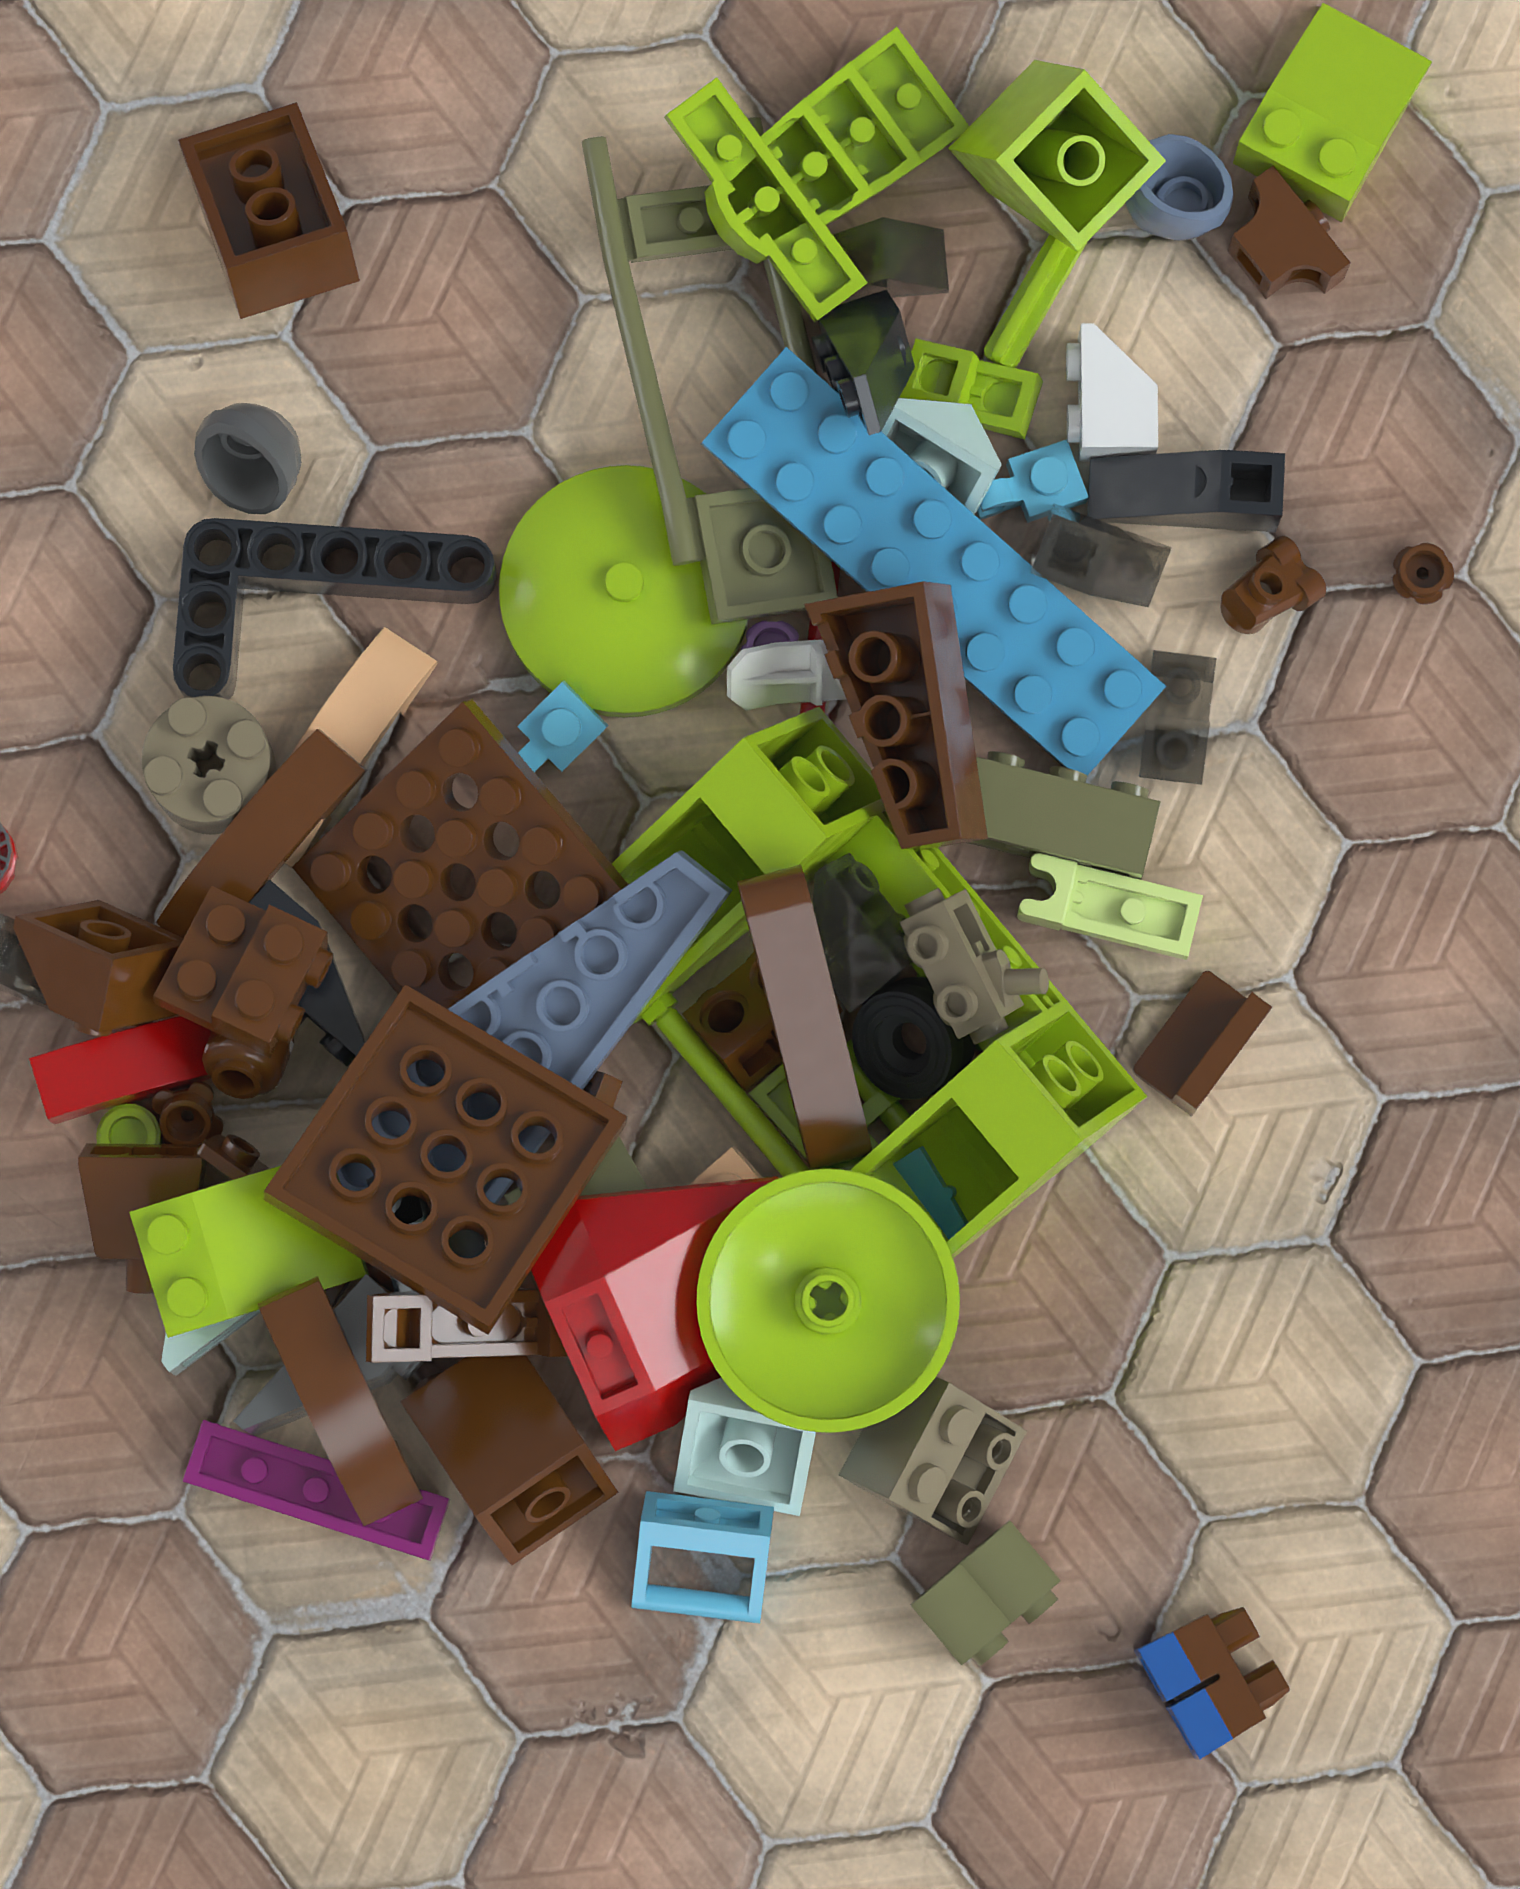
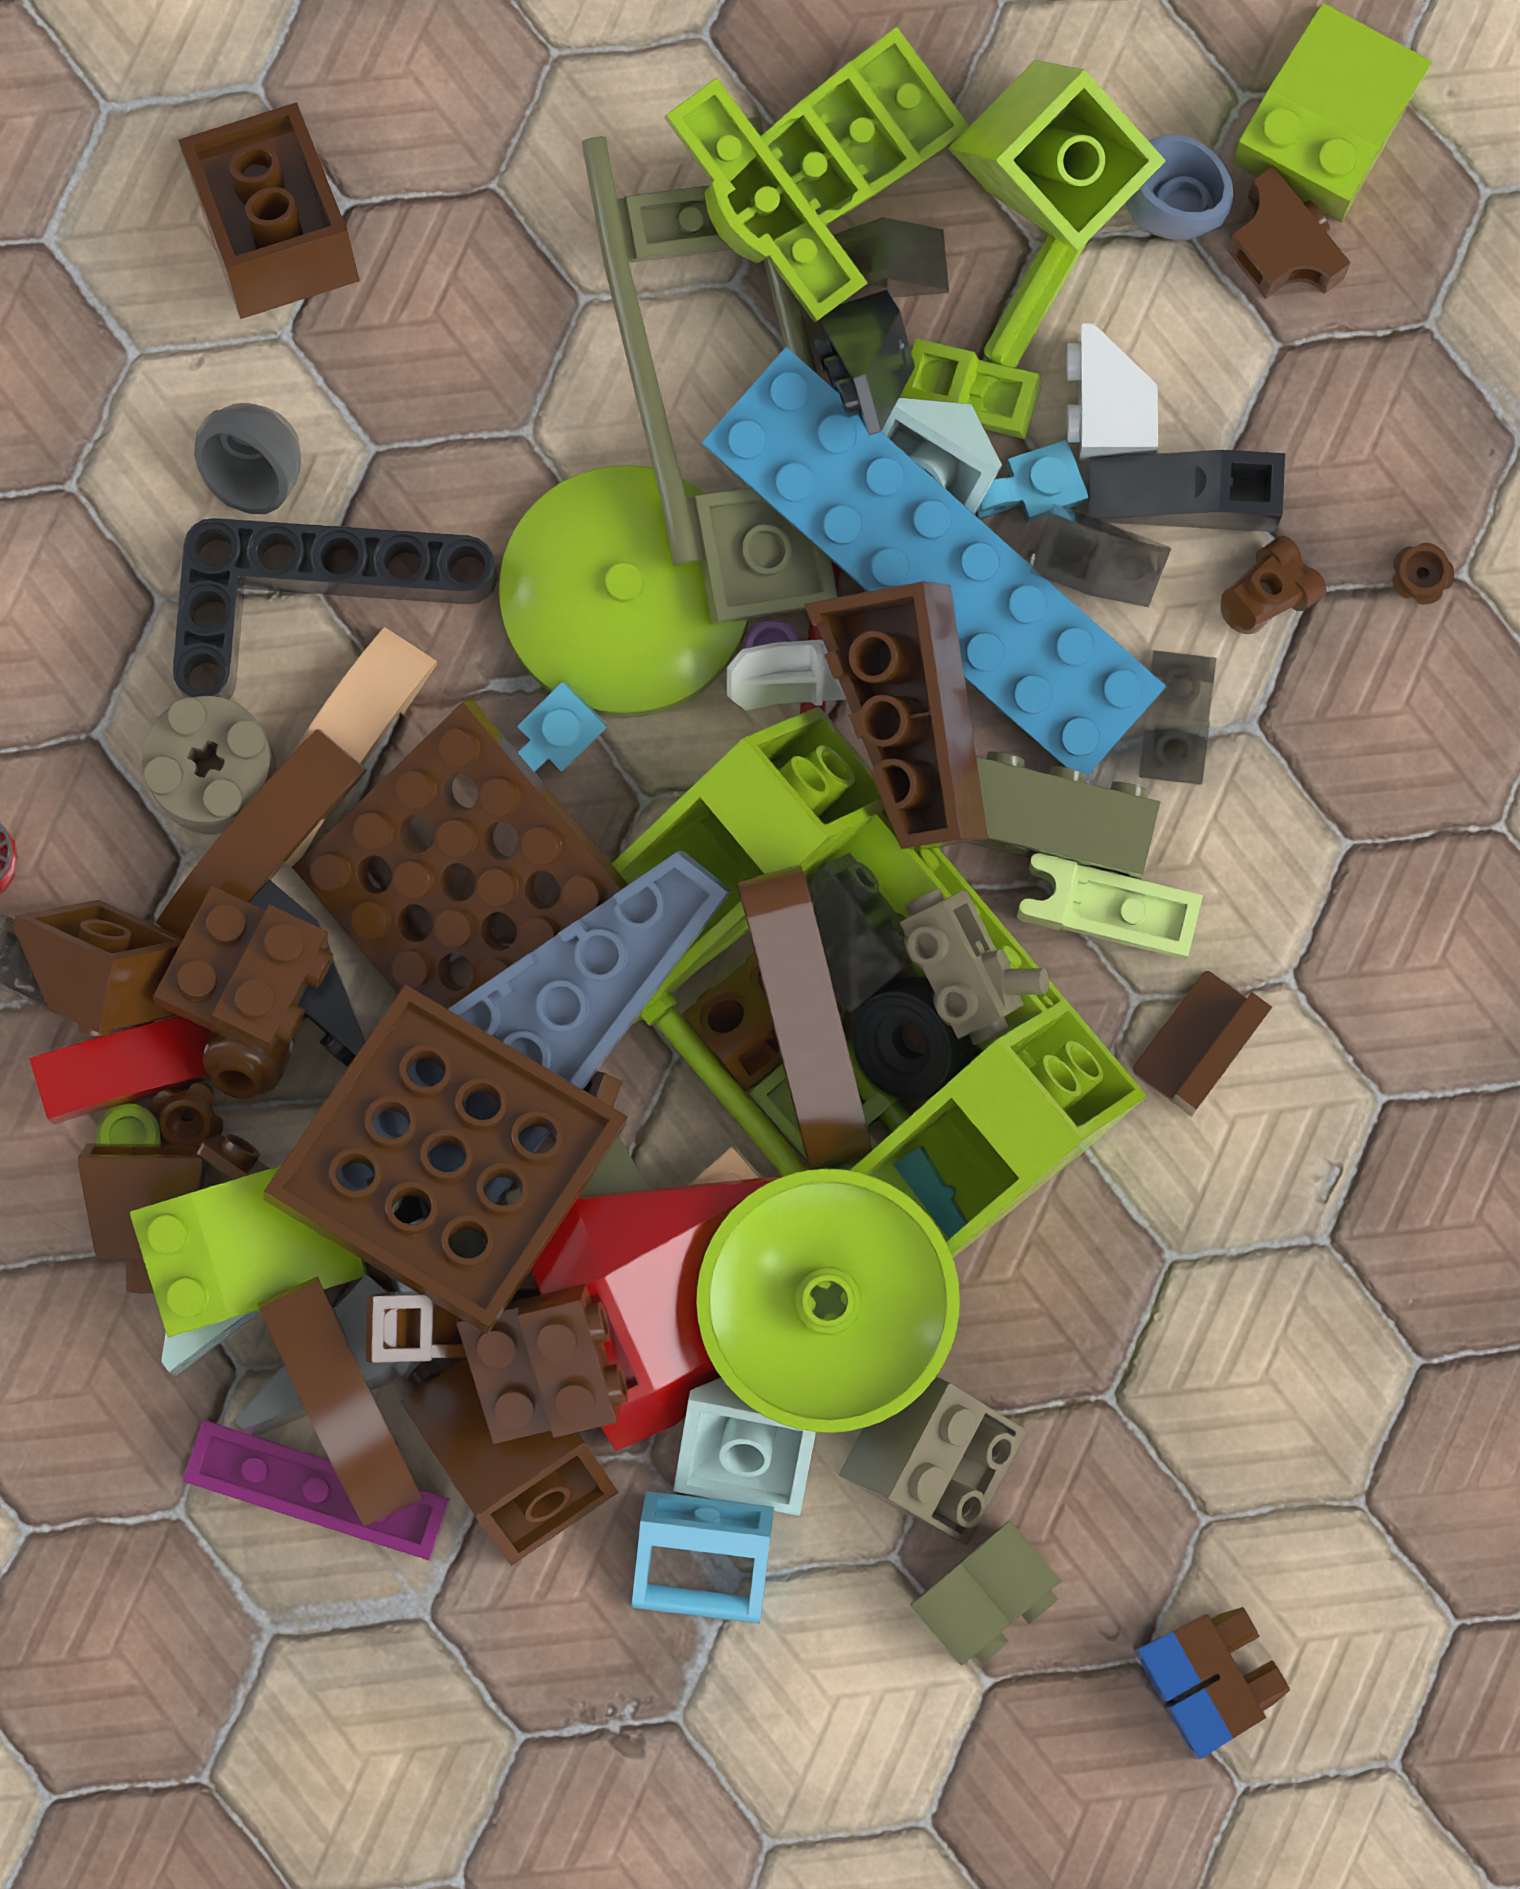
none -> reddish brown plate [457,1284,628,1444]

